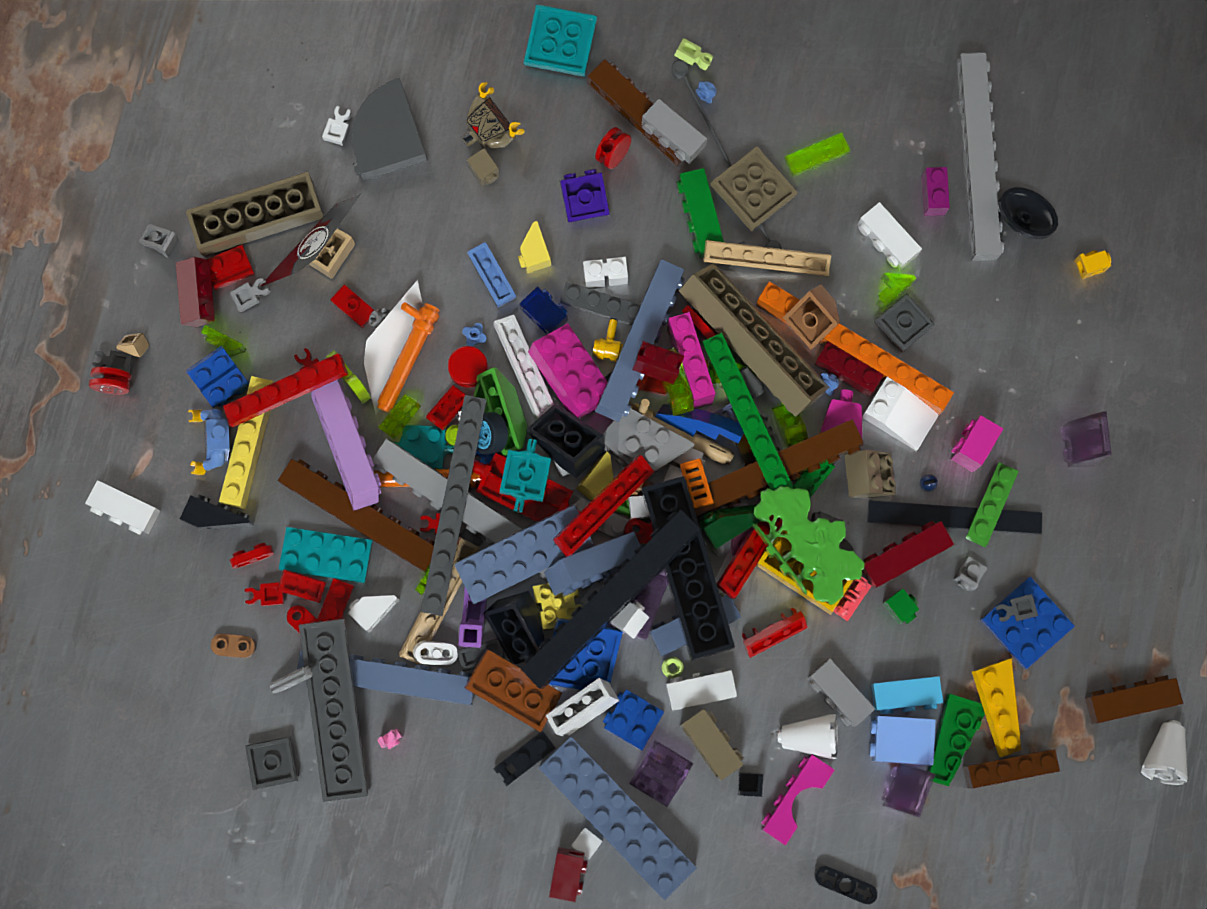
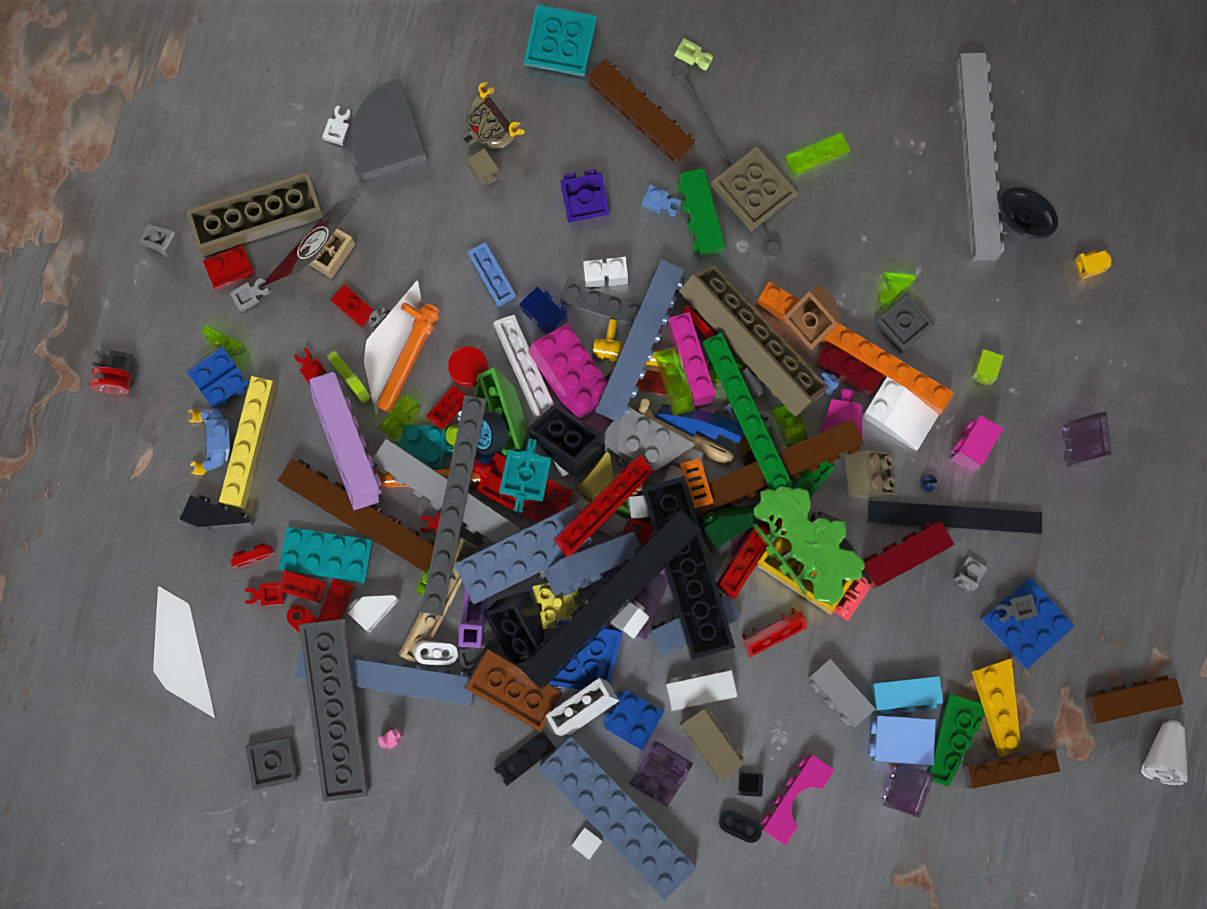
white brick [85,480,160,535] -> none
tan slope [116,333,149,357] -> none
dark red brick [176,256,215,328] -> none
medium nougat plate [211,634,256,658] -> none
red plate [223,353,348,427] -> none
light grey axle [269,666,313,694] -> none
medium blue plate [462,323,487,346] -> none
light yellow slope [517,221,551,273] -> none
dark red brick [549,847,588,902] -> none
red head [595,127,631,169] -> none
dark red brick [632,341,684,384] -> none
light grey brick [642,99,707,164] -> none
yellowish green plate [662,657,684,679] -> none
medium blue plate [696,81,717,104] -> none
tan tile [703,240,831,276] -> none
white cone [778,714,838,759] -> none
black beam [814,866,878,905] -> none
white brick [858,202,922,271] -> none
green brick [882,589,920,624] -> none
magenta brick [921,167,950,216] -> none
bright green plate [965,462,1019,547] -> none
none -> white sticker [153,586,215,718]
none -> medium blue plate [641,185,681,216]
none -> black plate [718,810,762,843]
none -> lime brick [972,349,1004,385]

